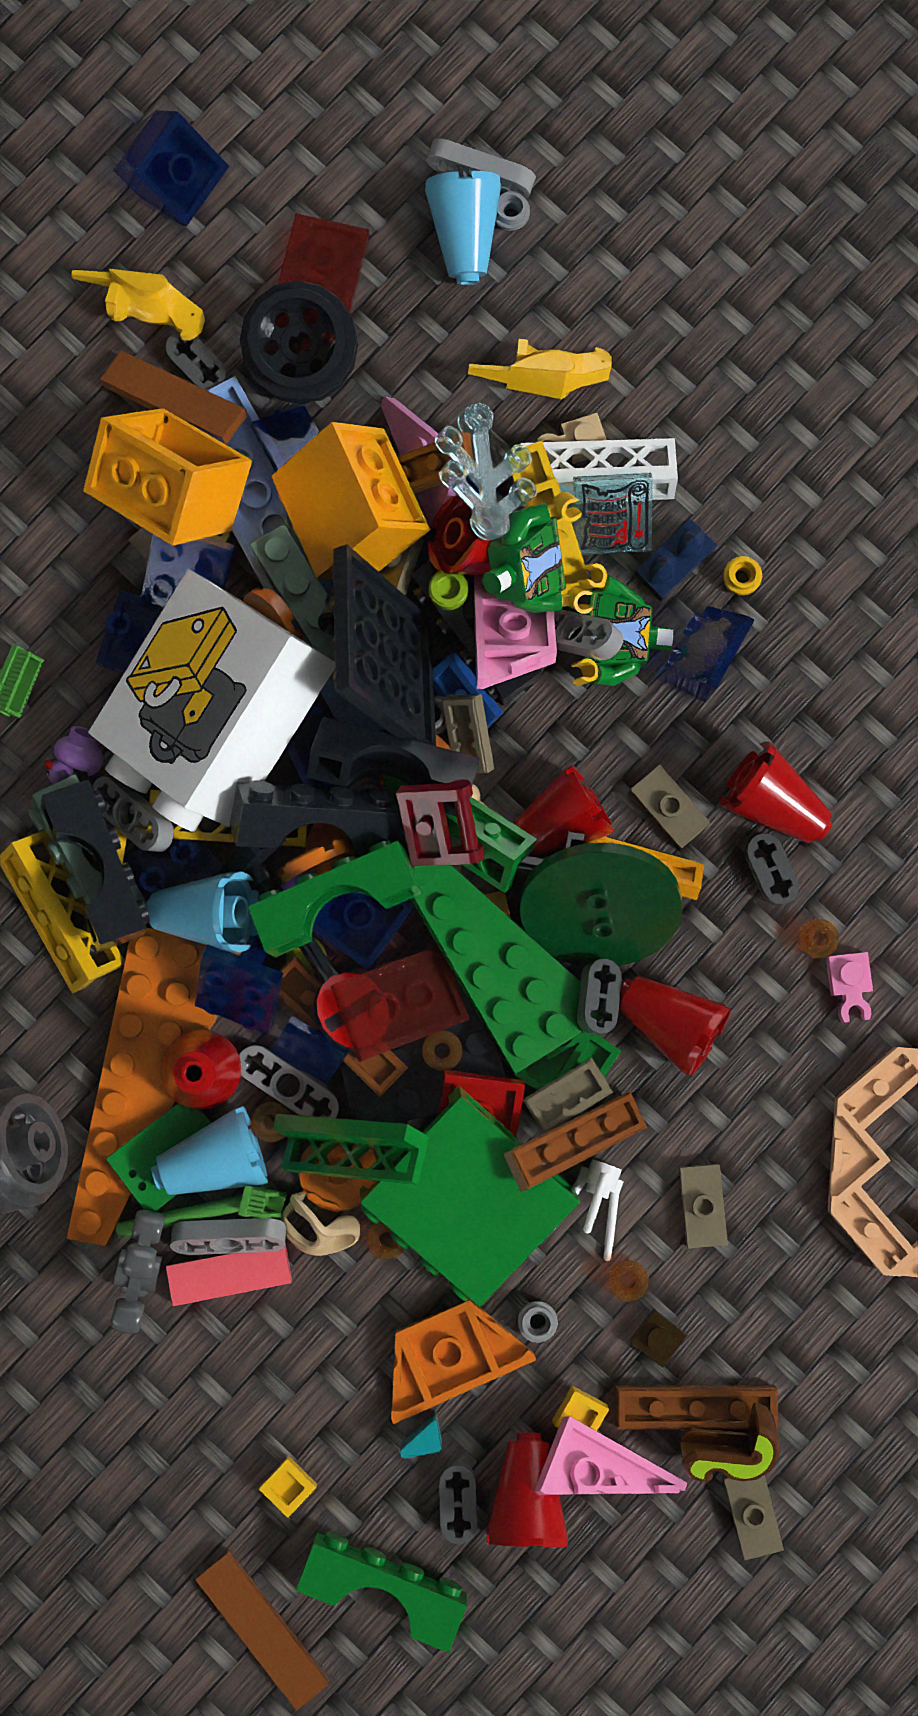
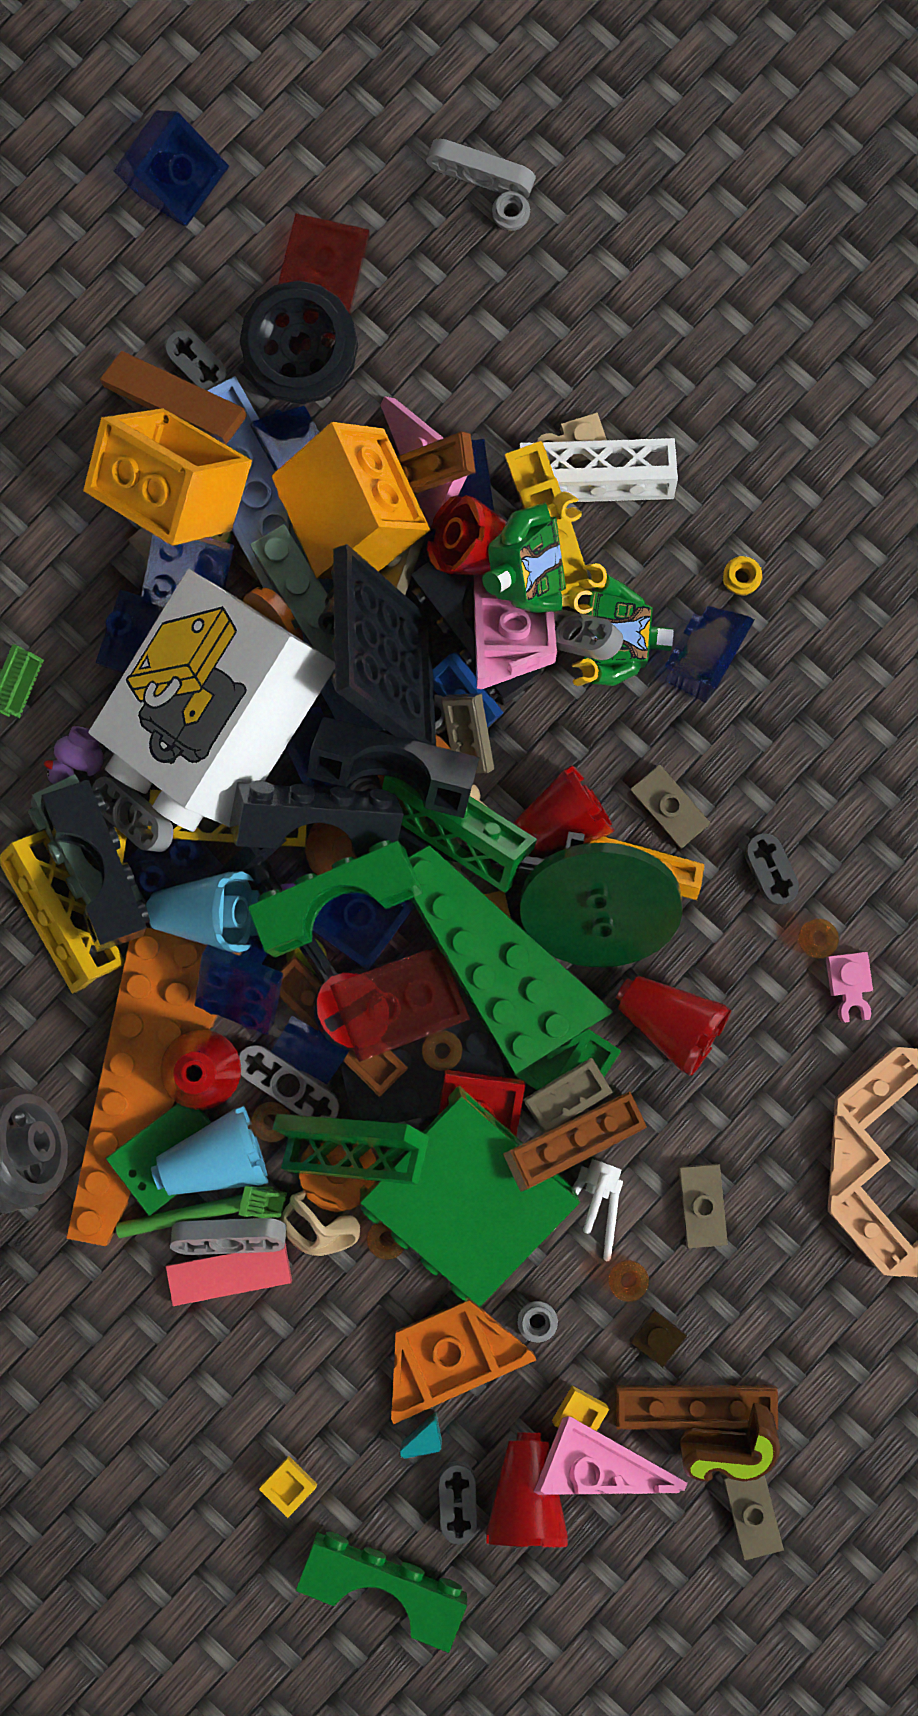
yellow animal [71,269,205,340] -> none
dark grey gear [110,1210,165,1333] -> none
dark orange tile [195,1550,330,1711] -> none
orange tile [277,837,355,886] -> none
dark red plate [396,779,485,866] -> none
medium azure cone [425,171,501,285] -> none
lime tile [429,571,468,610] -> none
clear light blue plant [435,402,537,541] -> none
yellow animal [468,339,612,399] -> none
clear light blue tile [573,473,653,555] -> none
dark grey beam [577,959,621,1035] -> none
dark blue tile [634,518,718,601] -> none
red cone [719,741,832,843] -> none

